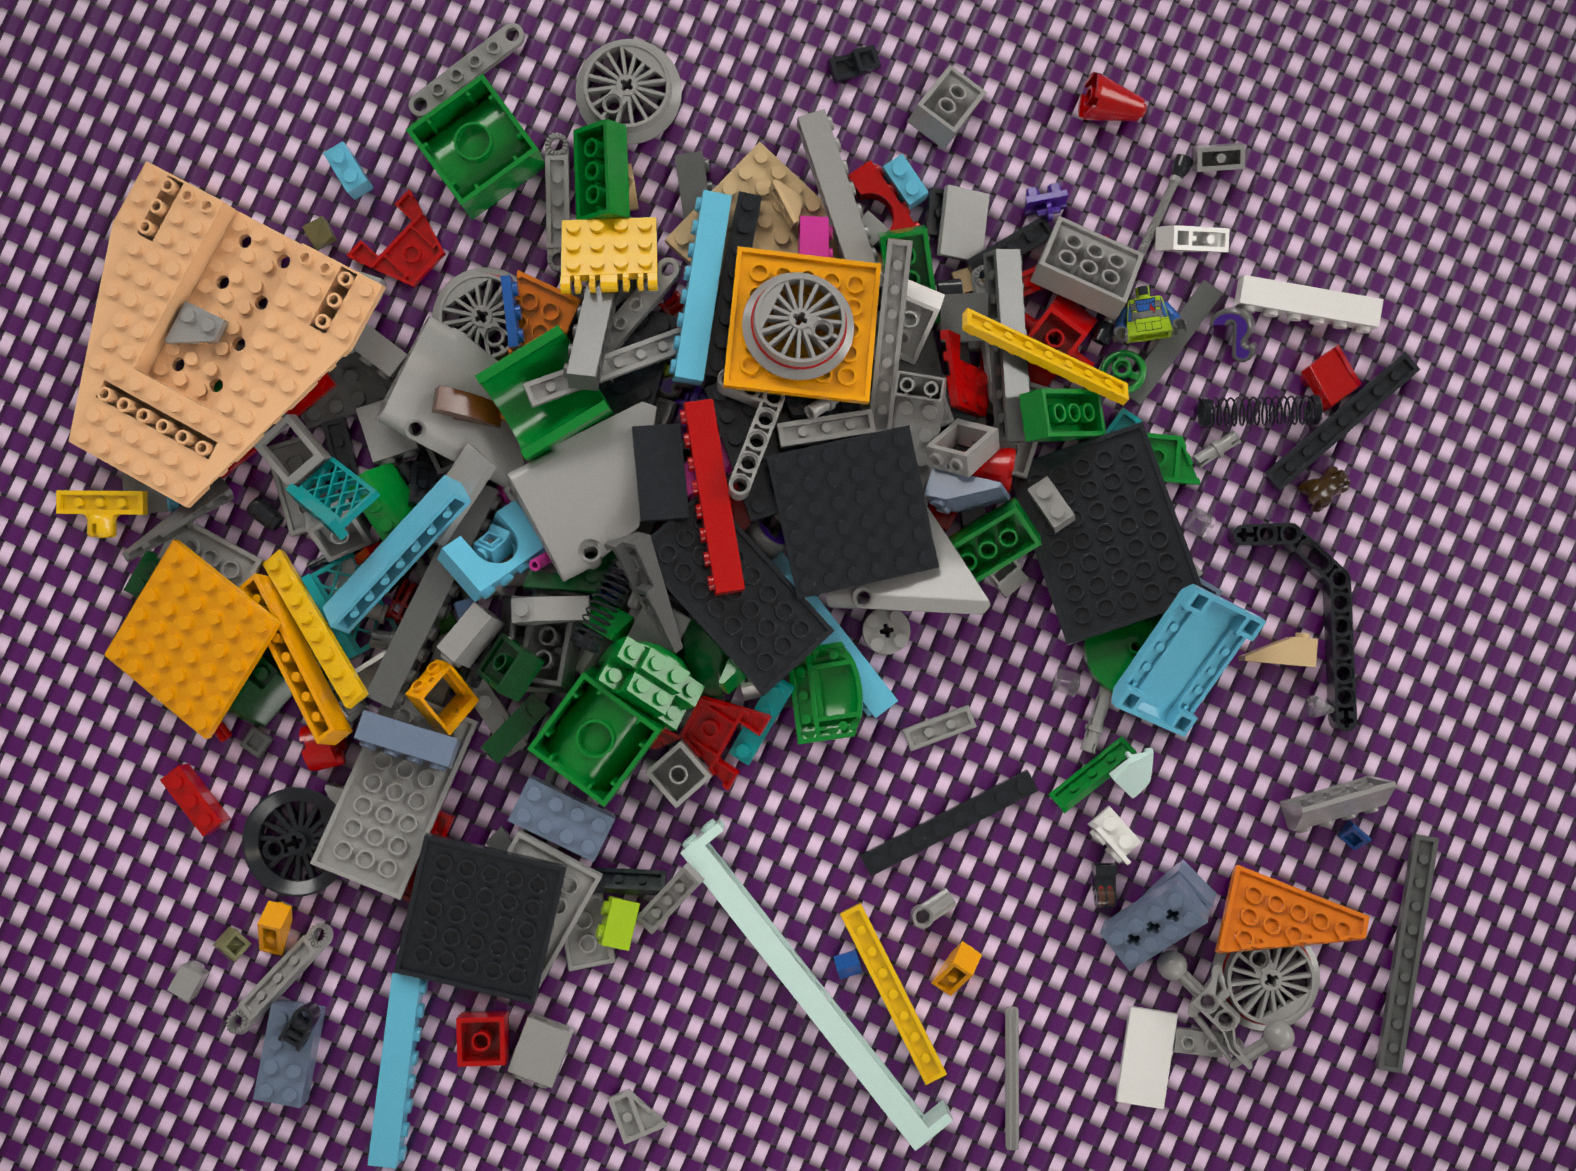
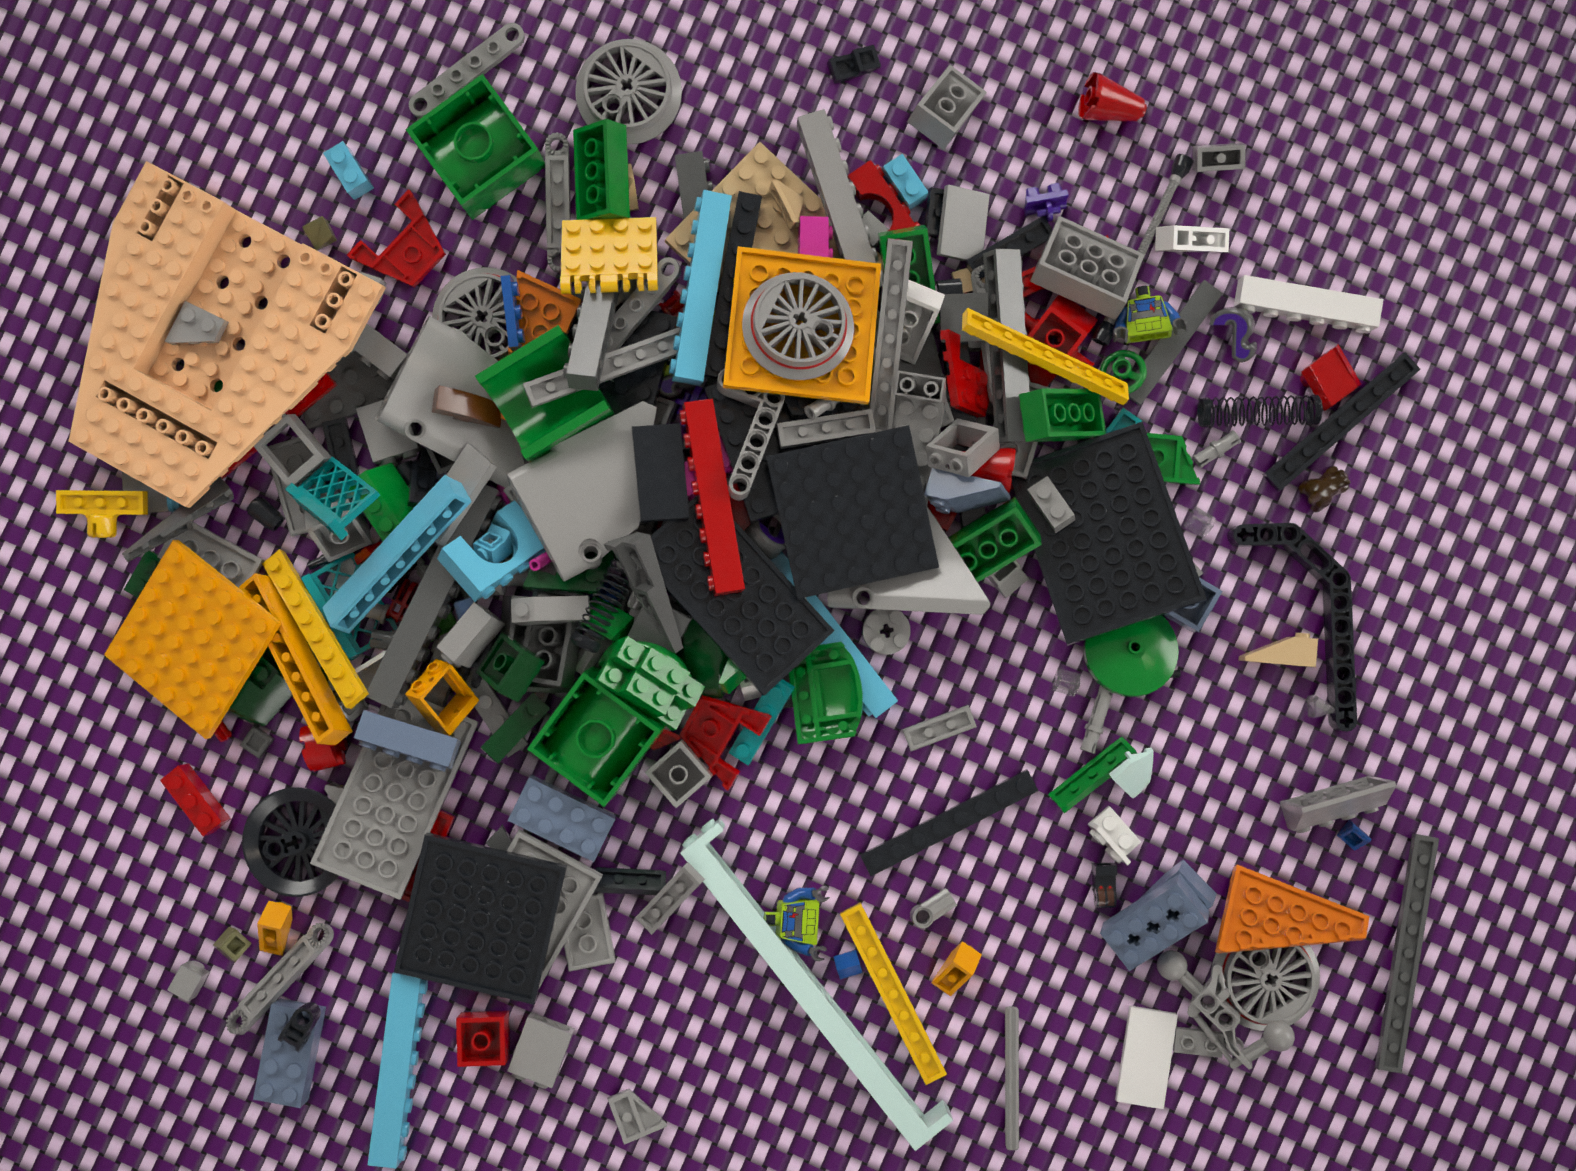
lime brick [595,896,640,951] -> none
medium azure slope [1111,584,1266,737] -> none
none -> torso [763,886,830,961]

